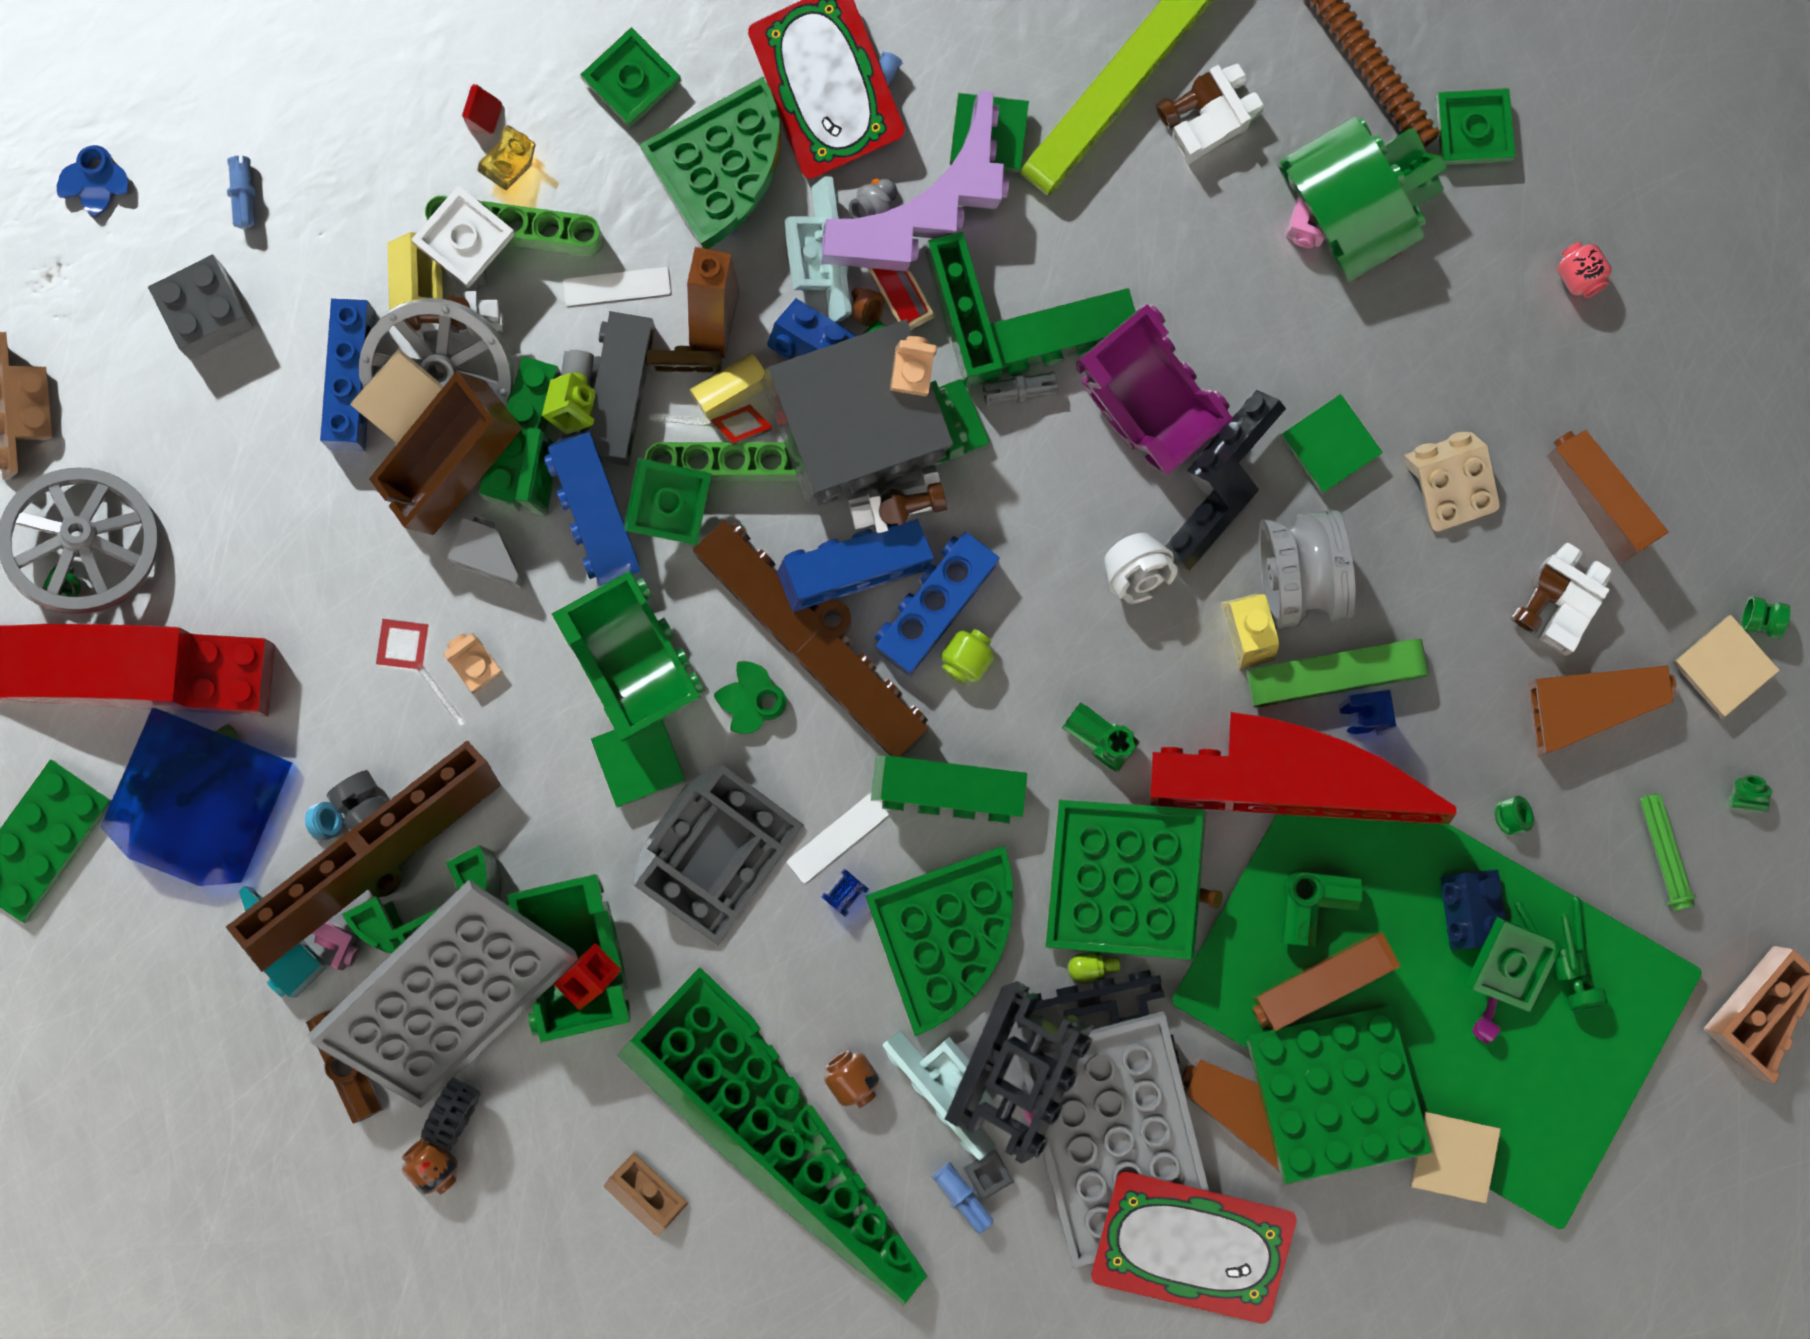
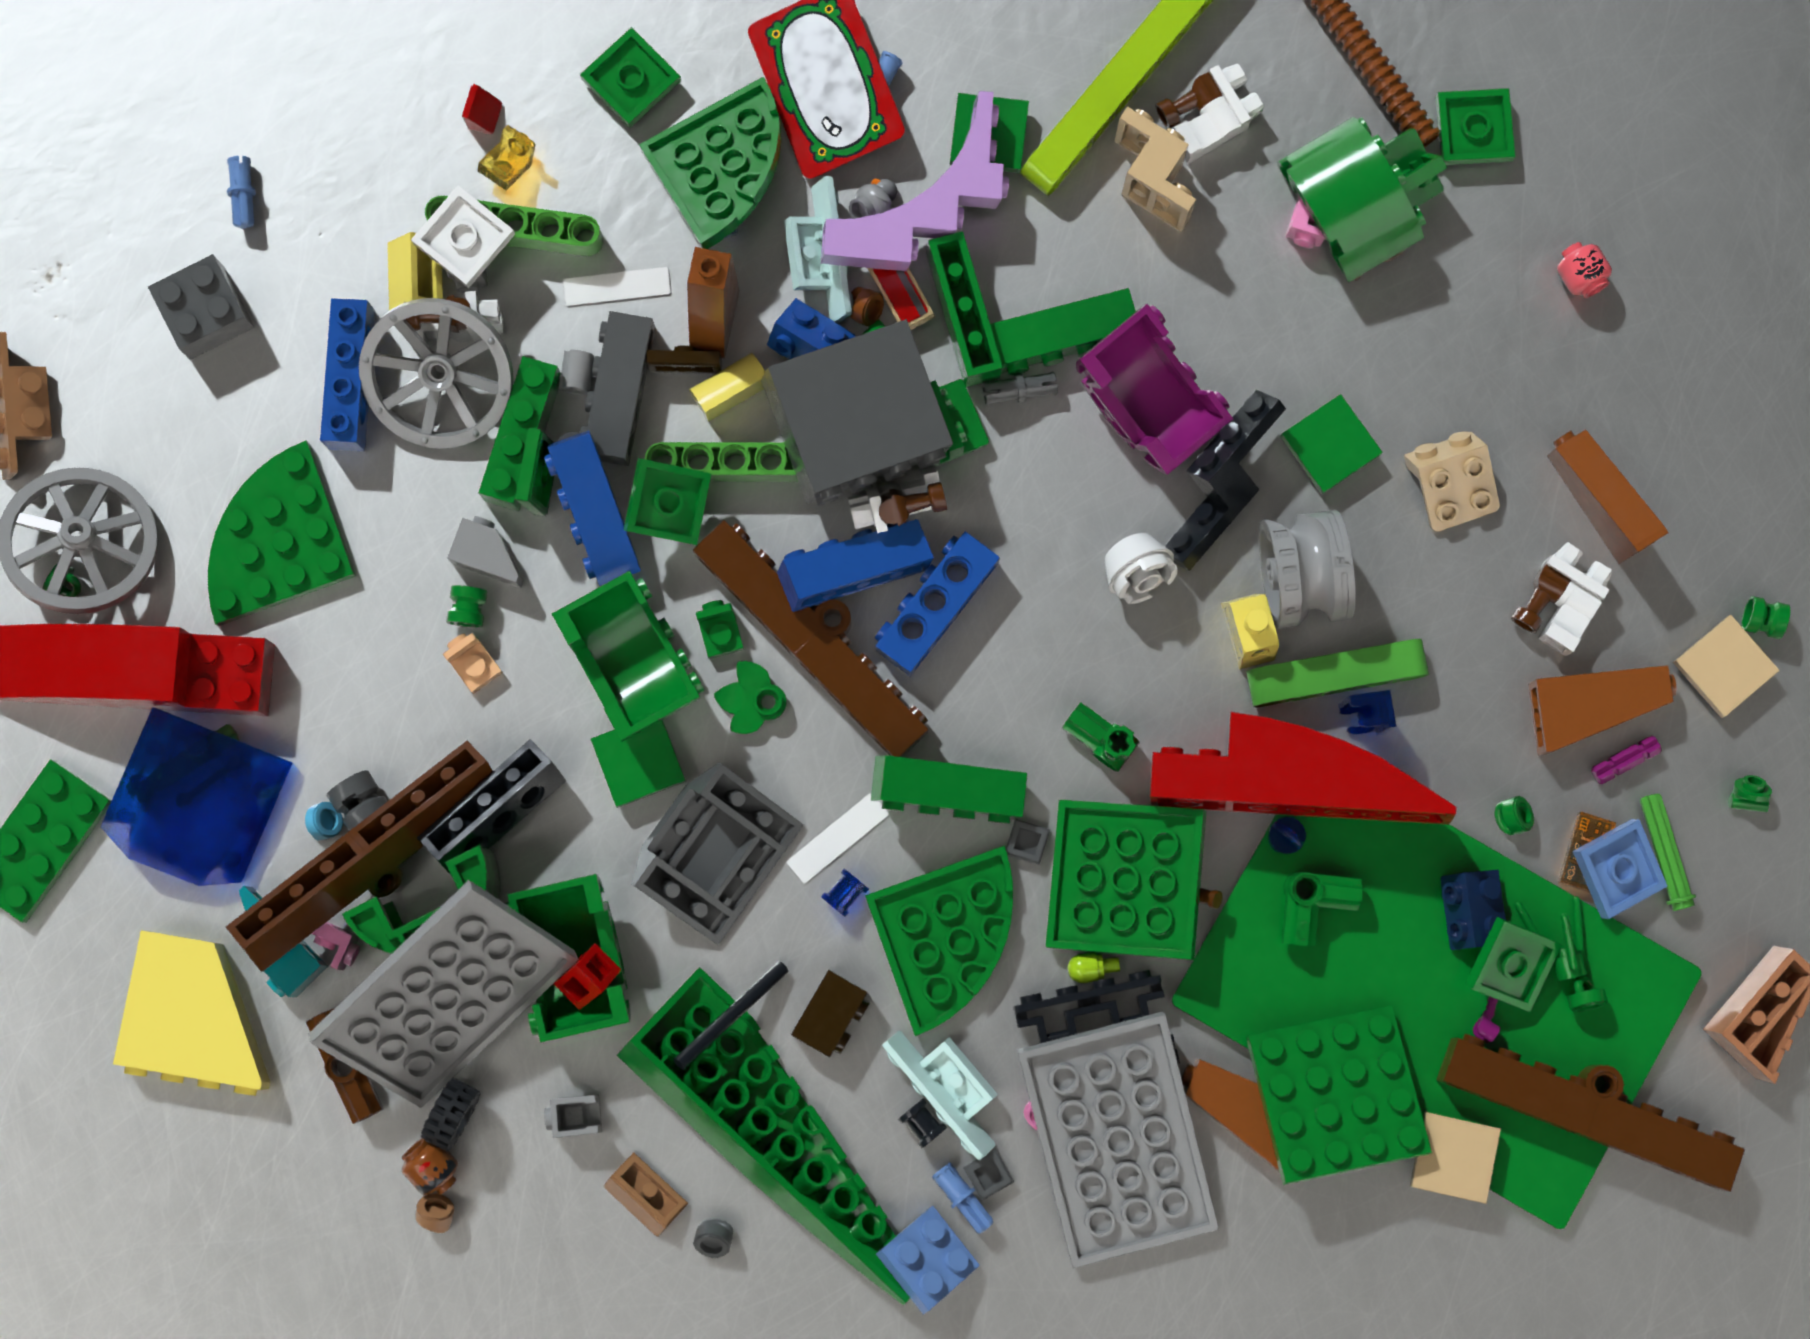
blue plate [56,145,129,216] -> none
tan tile [350,349,444,444] -> none
reddish brown piece [369,371,522,535] -> none
clear piece [376,619,462,722] -> none
lime brick [542,372,596,435] -> none
clear piece [648,404,773,446] -> none
dark orange head [824,1050,880,1108] -> none
light nougat bracket [890,336,937,396] -> none
lime head [940,629,995,685] -> none
black fence [945,981,1093,1164] -> none
sticker [1091,1172,1297,1324] -> none
dark orange slope [1252,932,1400,1031] -> none
none -> light yellow slope [113,930,270,1096]
none -> green plate [208,440,356,626]
none -> medium nougat tile [415,1194,454,1233]
none -> black brick [417,739,566,875]
none -> green wheel [446,585,488,628]
none -> light grey window [545,1094,602,1138]
none -> black bar [673,961,788,1070]
none -> dark grey tile [693,1219,733,1258]
none -> green bracket [696,600,744,659]
none -> dark brown brick [791,969,870,1058]
none -> medium blue plate [876,1206,980,1314]
none -> black bush [898,1099,947,1149]
none -> dark grey tile [1006,818,1050,865]
none -> tan bracket [1114,106,1196,232]
none -> clear blue tile [1267,817,1306,855]
none -> reddish brown hinge [1436,1034,1745,1192]
none -> clear orange tile [1558,812,1616,893]
none -> medium blue plate [1573,819,1668,919]
none -> magenta axle [1591,736,1662,784]

